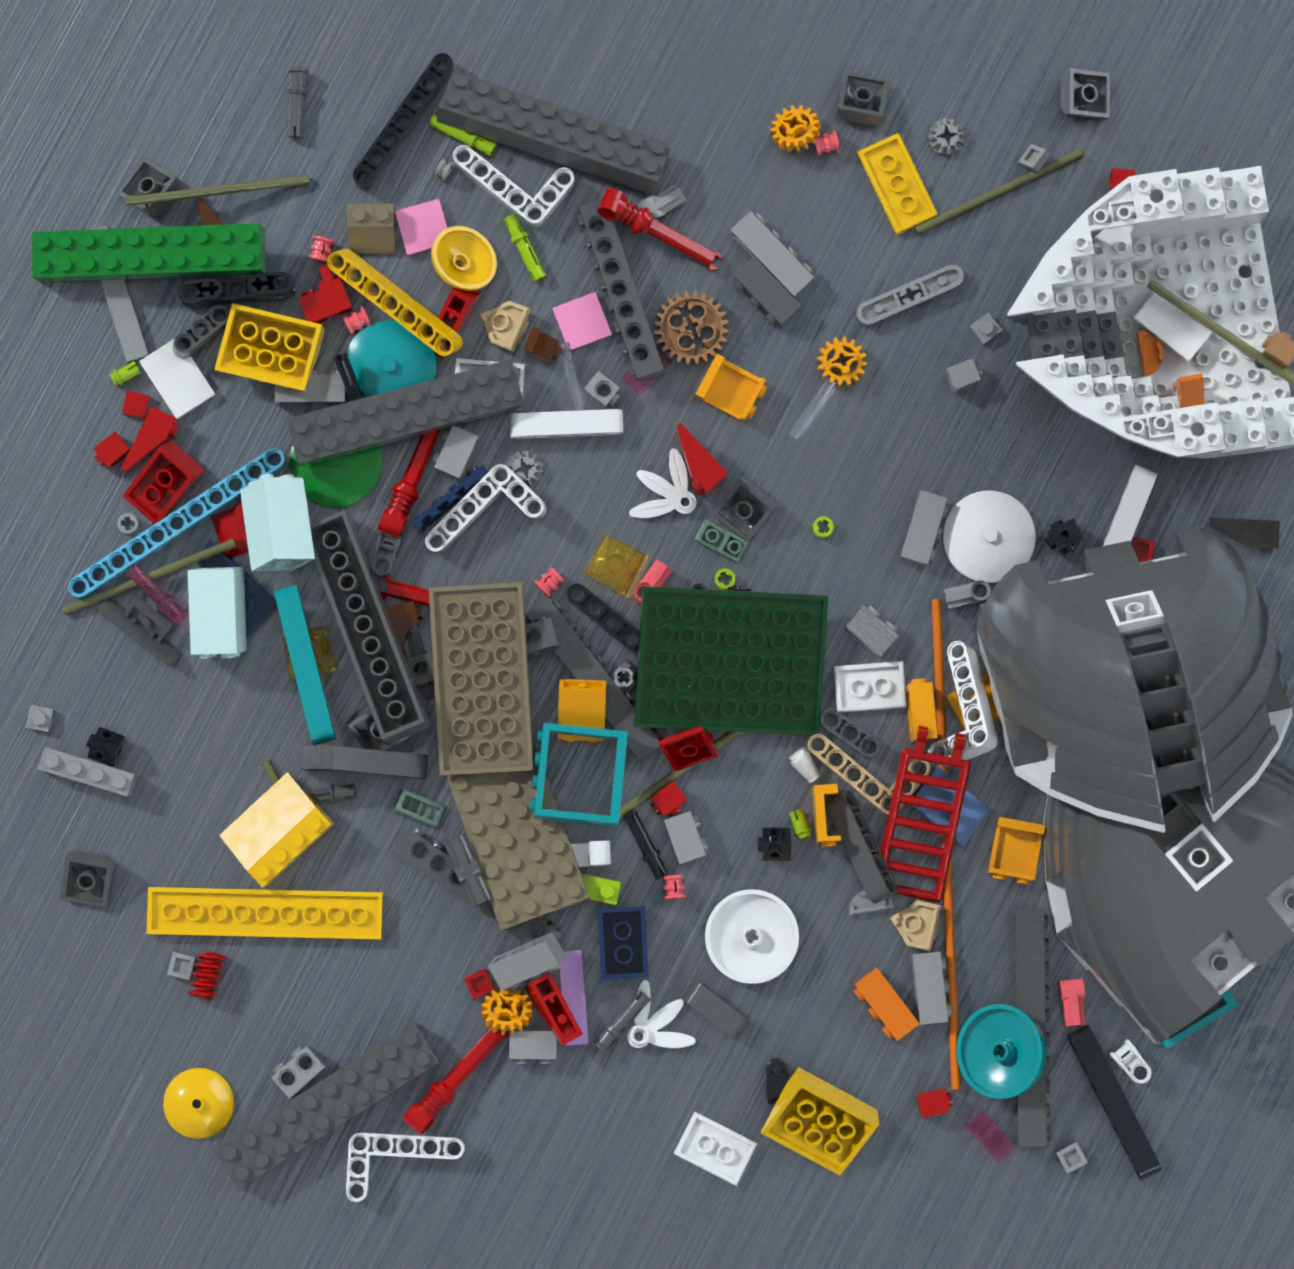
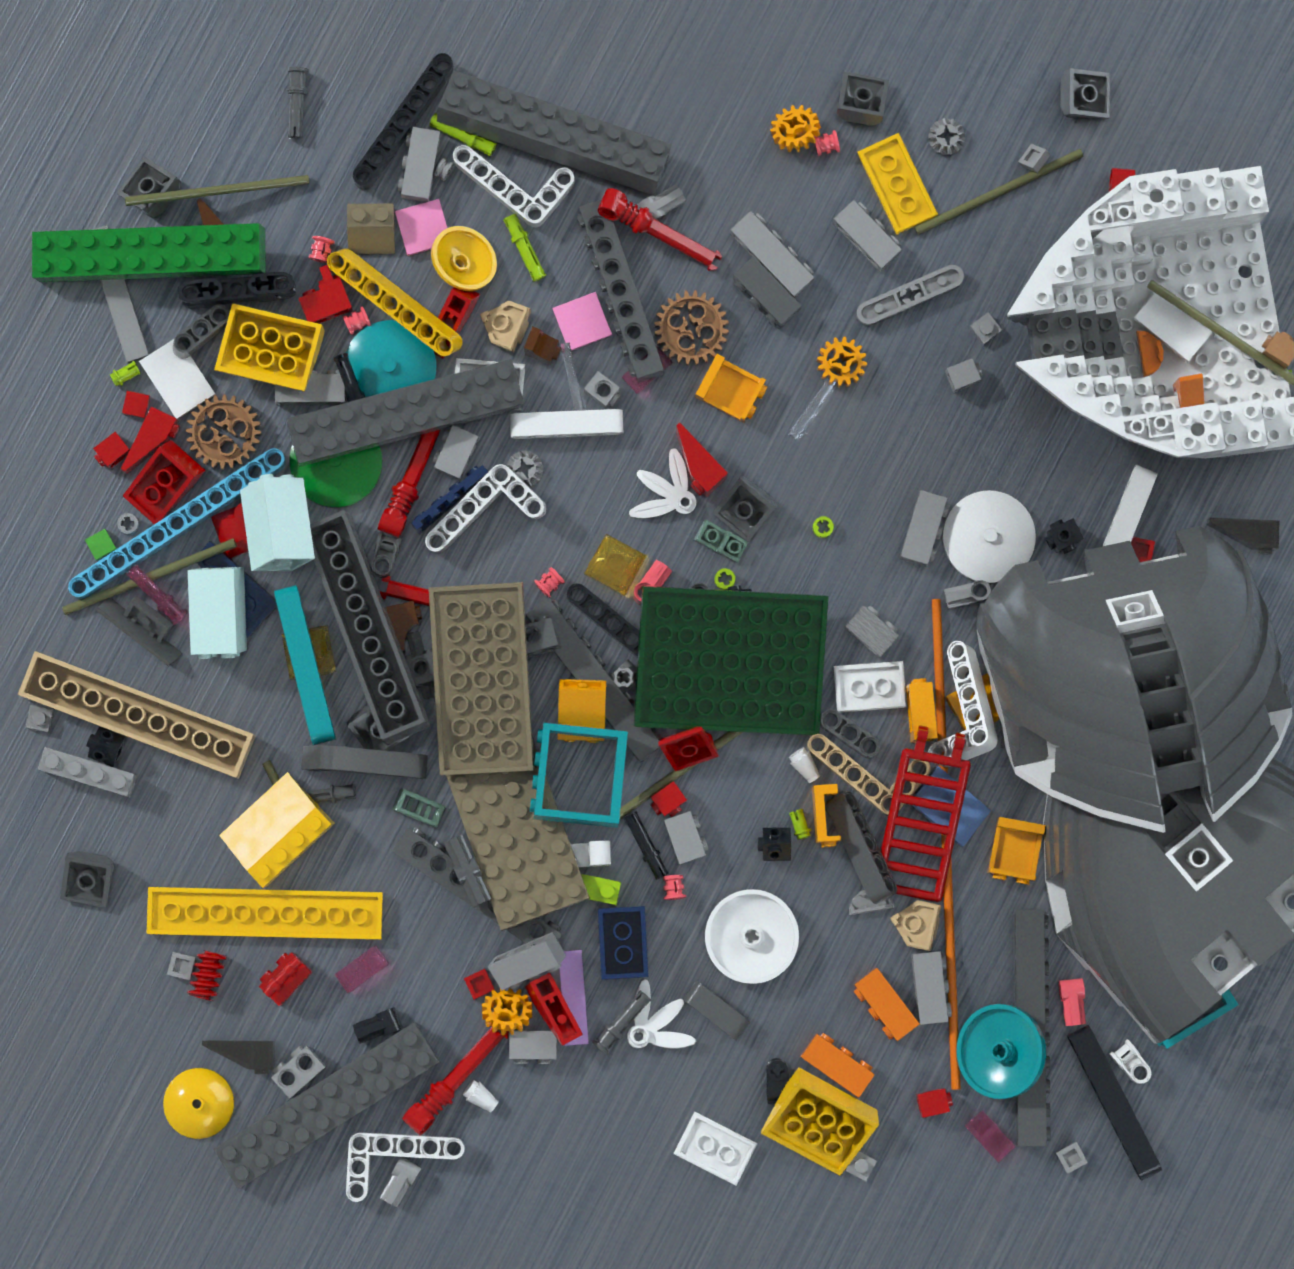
none -> tan brick [18,651,256,779]
none -> bright green tile [85,529,117,561]
none -> medium nougat gear [186,394,262,470]
none -> clear smoke slope [202,1040,275,1074]
none -> red brick [259,952,313,1006]
none -> clear pink slope [335,945,389,993]
none -> black piece [353,1007,403,1044]
none -> light grey piece [380,1157,422,1207]
none -> light grey brick [398,127,441,202]
none -> white cone [463,1080,499,1113]
none -> orange brick [800,1033,875,1098]
none -> light grey brick [833,200,902,272]
none -> light grey plate [845,1151,877,1181]

